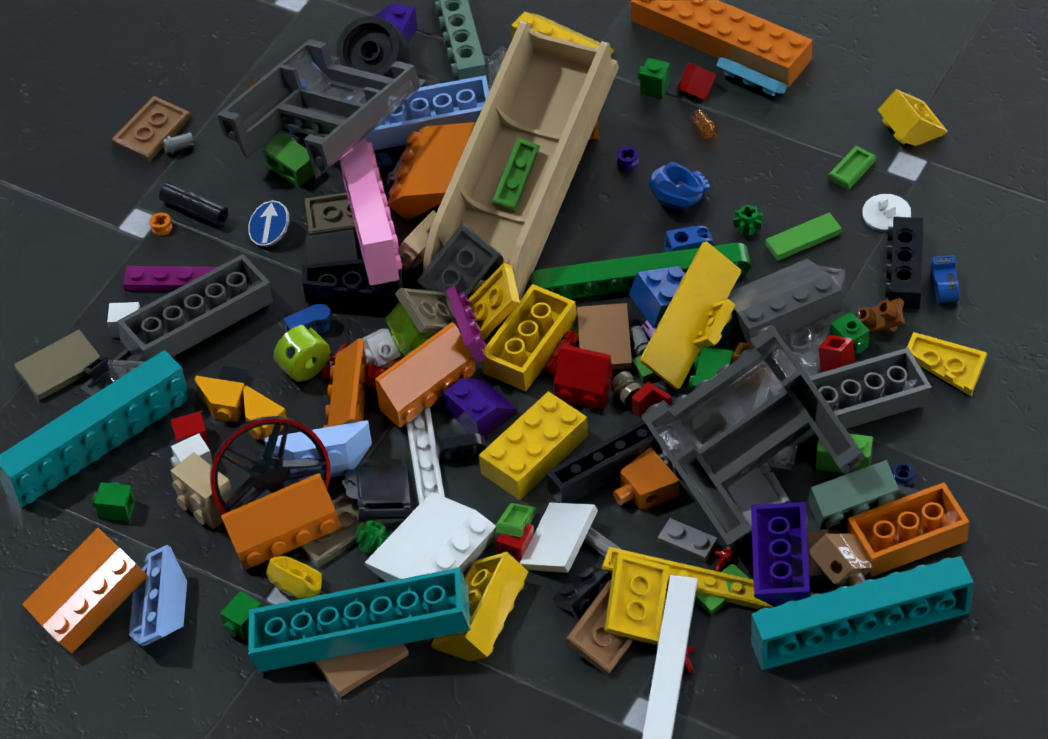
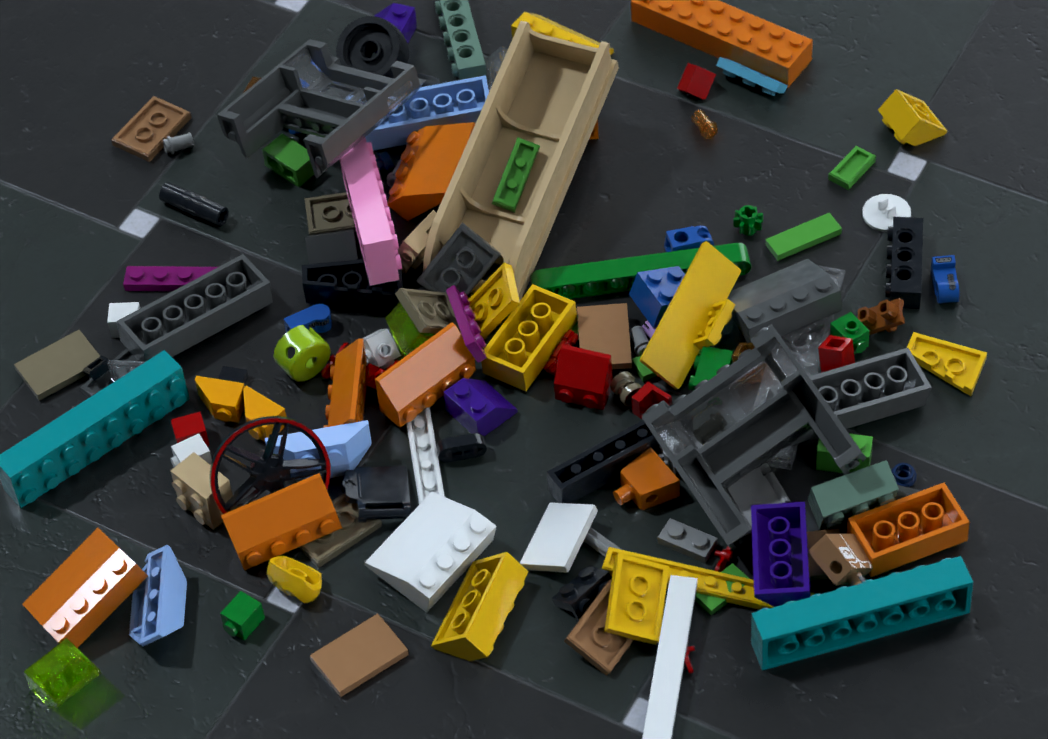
green brick [92,482,135,522] -> none
orange bush [149,213,172,236] -> none
blue piece [249,201,289,247] -> none
teal brick [249,567,471,672] -> none
green gear [355,521,388,554] -> none
yellow brick [479,391,588,500] -> none
bright green tile [496,503,536,537] -> none
red panel [496,524,534,563] -> none
dark purple bush [617,146,638,170] -> none
green brick [637,58,670,99] -> none
blue helmet [648,162,710,211] -> none
none -> clear neon green slope [23,638,101,707]

